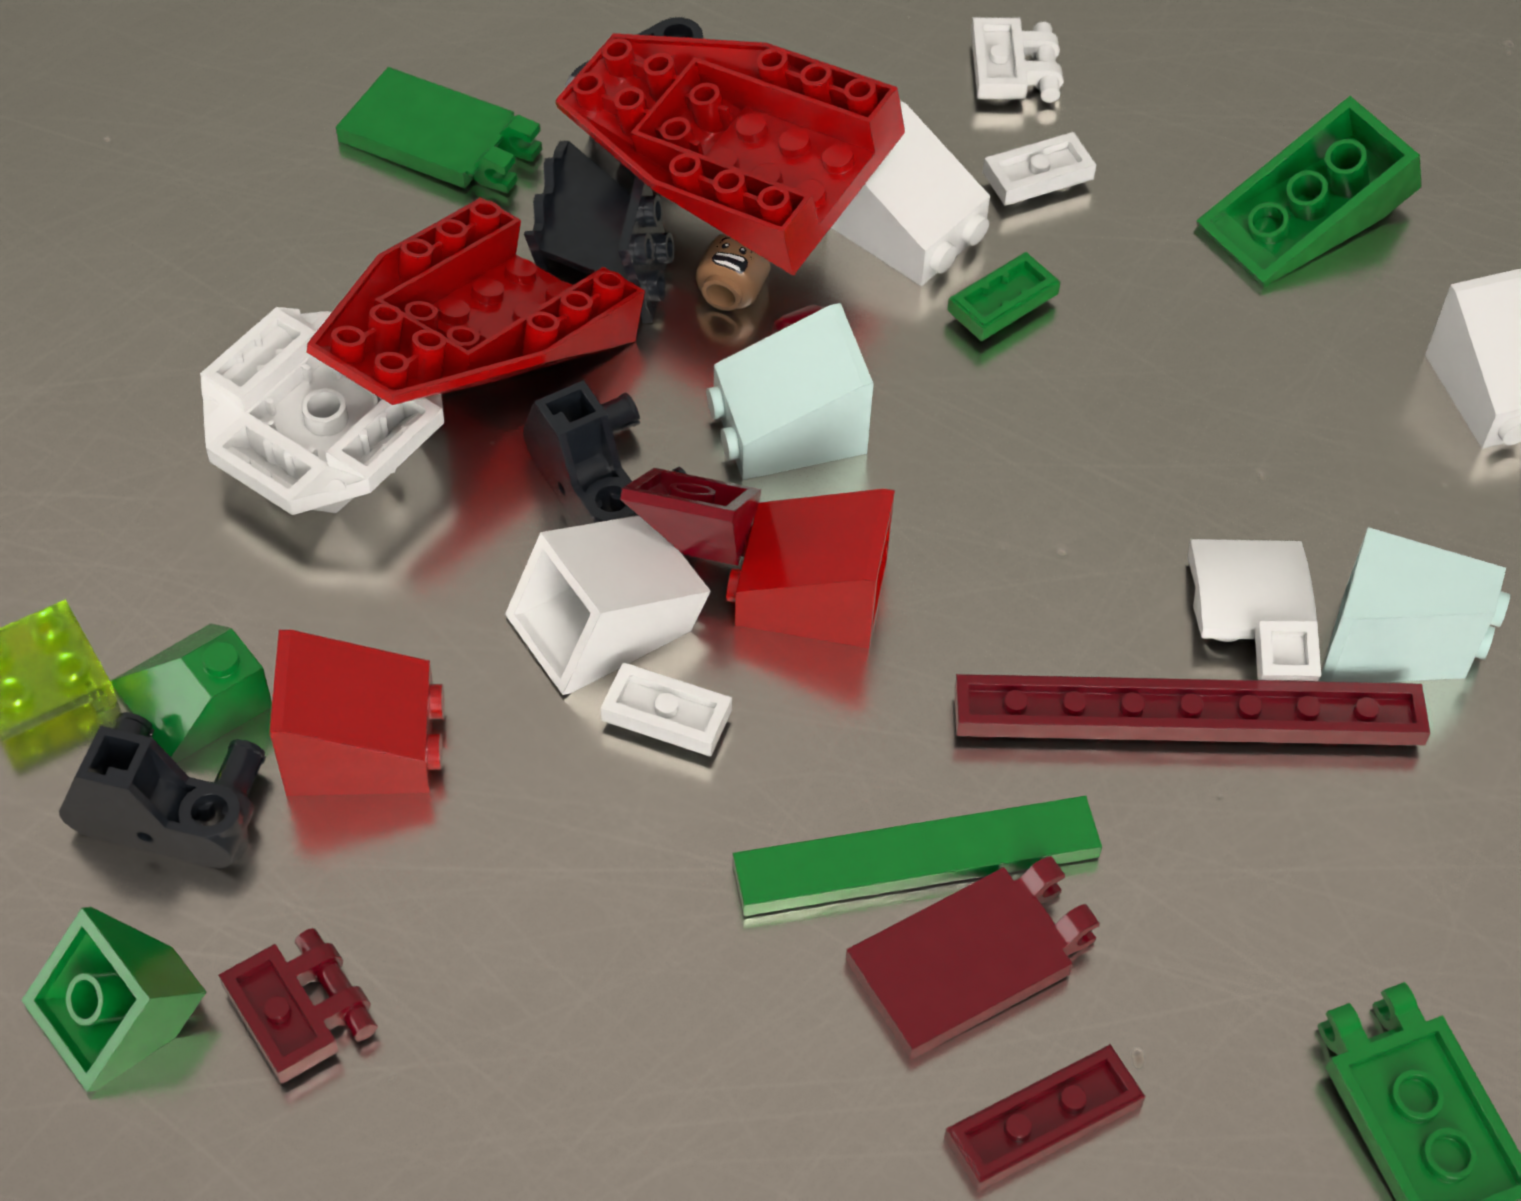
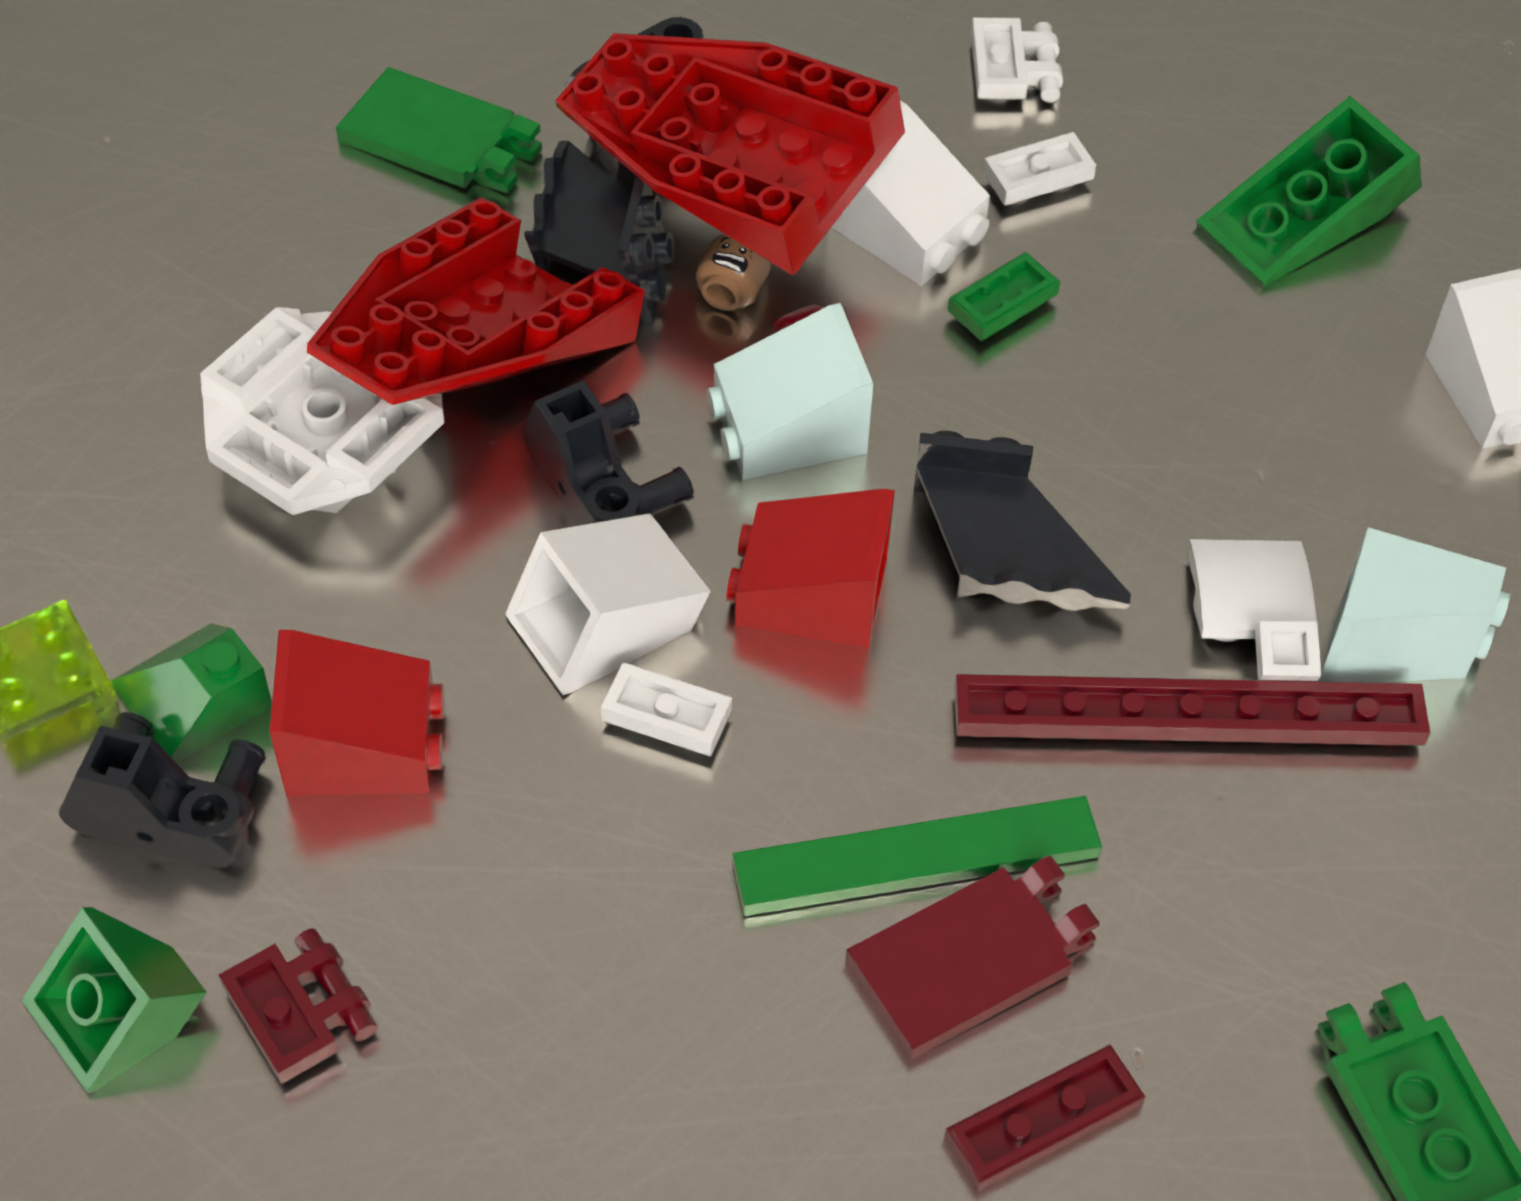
dark red slope [620,468,762,566] -> none
none -> black piece [914,430,1131,611]

